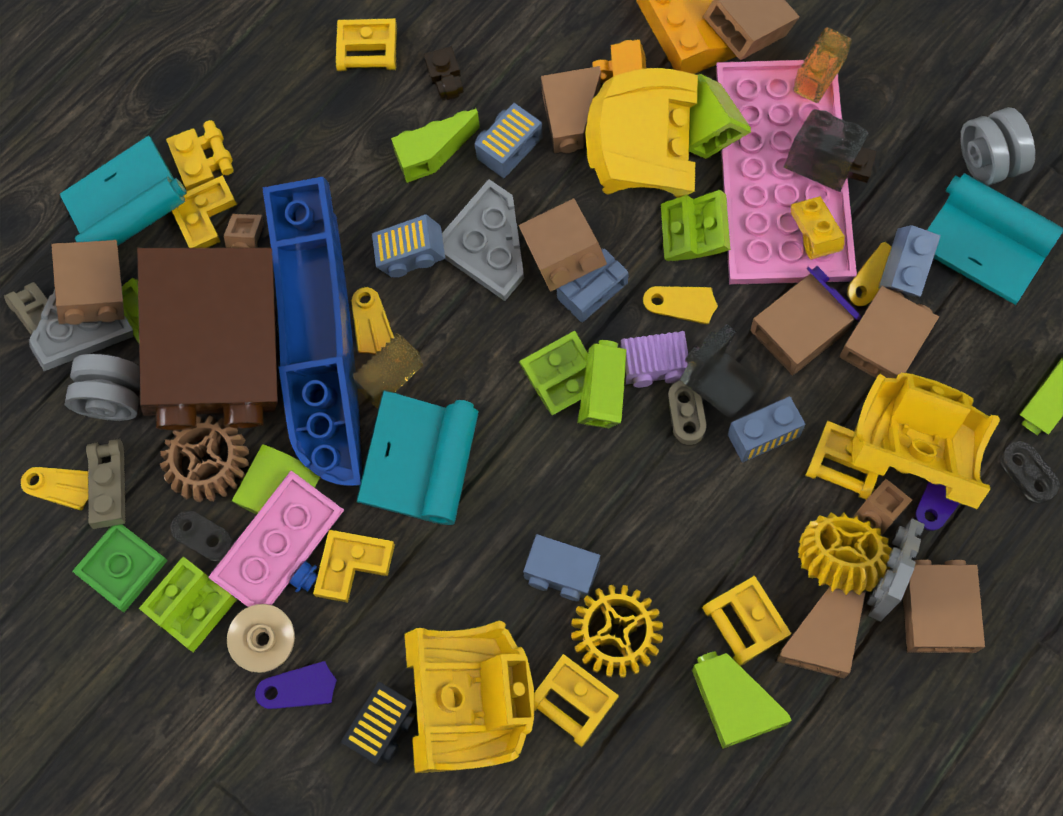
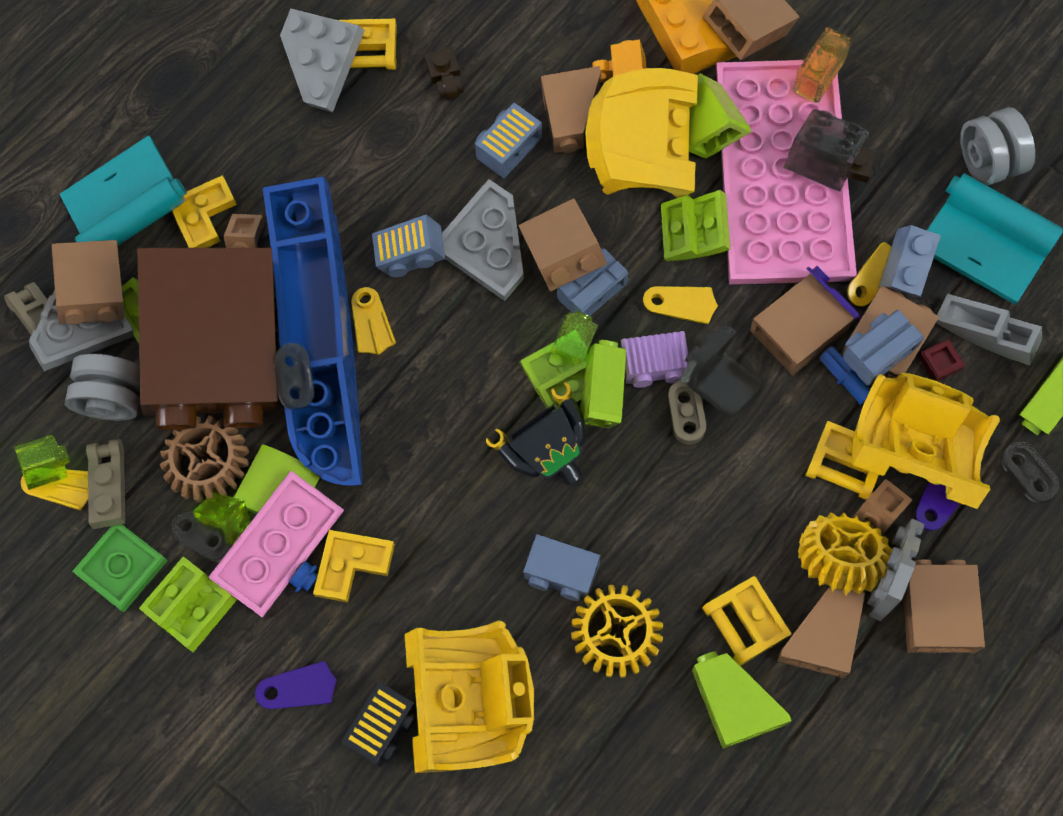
yellow plate [166,120,234,191] -> none
tan dish [227,604,295,673] -> none
clear yellow brick [353,334,423,408] -> none
teal door [356,390,479,525] -> none
lime slope [391,109,480,183] -> none
yellow plate [534,654,619,748] -> none
sand blue brick [728,396,806,463] -> none
yellow plate [791,196,845,260] -> none
none -> clear neon green brick [14,434,70,490]
none -> clear neon green bracket [193,492,250,545]
none -> clear smoke plate [273,343,314,410]
none -> light grey plate [280,8,365,113]
none -> black torso [486,382,586,485]
none -> clear neon green brick [550,311,598,364]
none -> blue axle [819,346,871,405]
none -> sand blue brick [843,310,924,386]
none -> dark red tile [919,339,965,381]
none -> light grey slope [936,294,1042,365]

